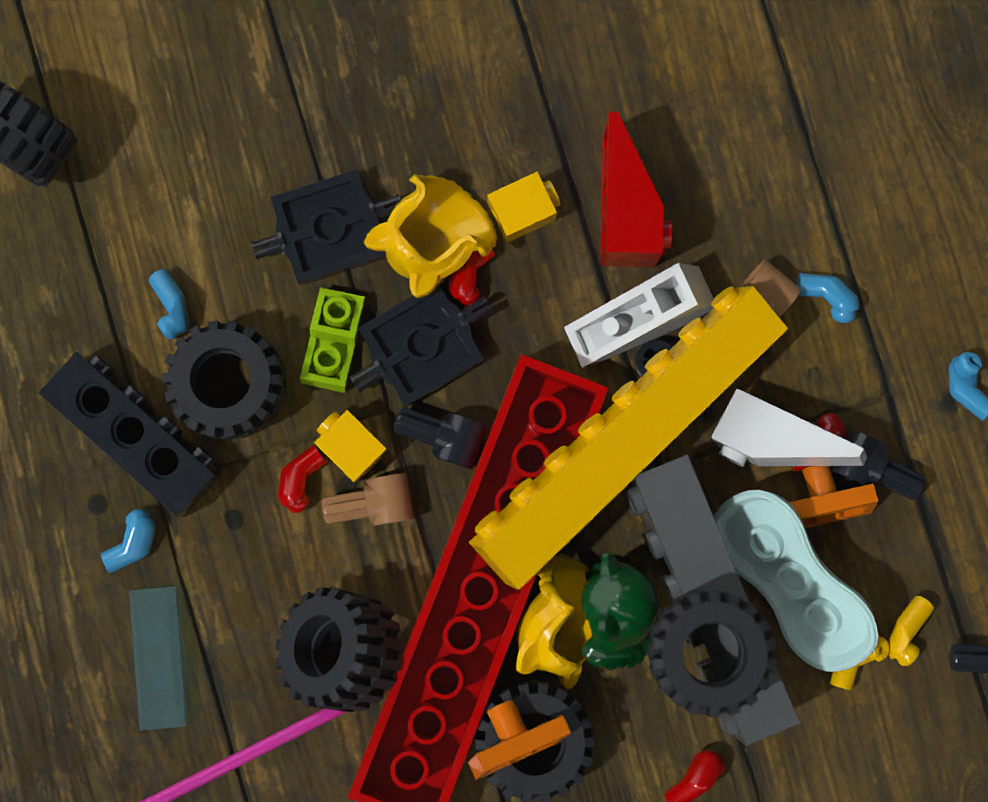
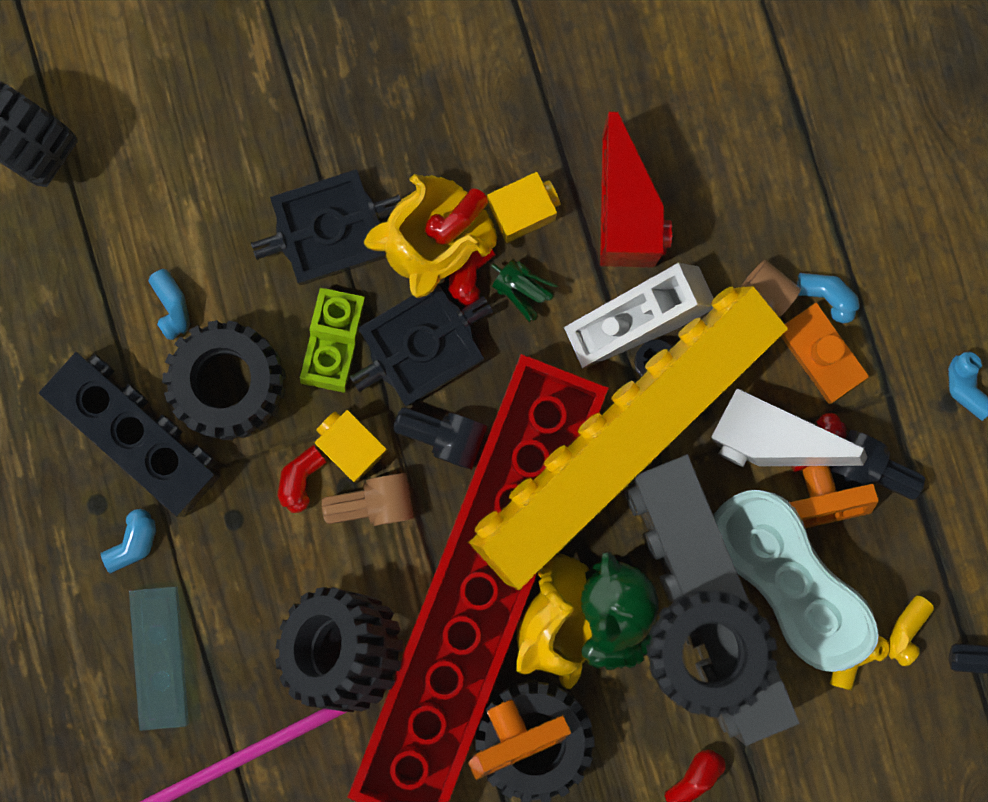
none -> red arm [425,188,488,245]
none -> dark green piece [491,259,559,322]
none -> orange tile [781,303,869,404]

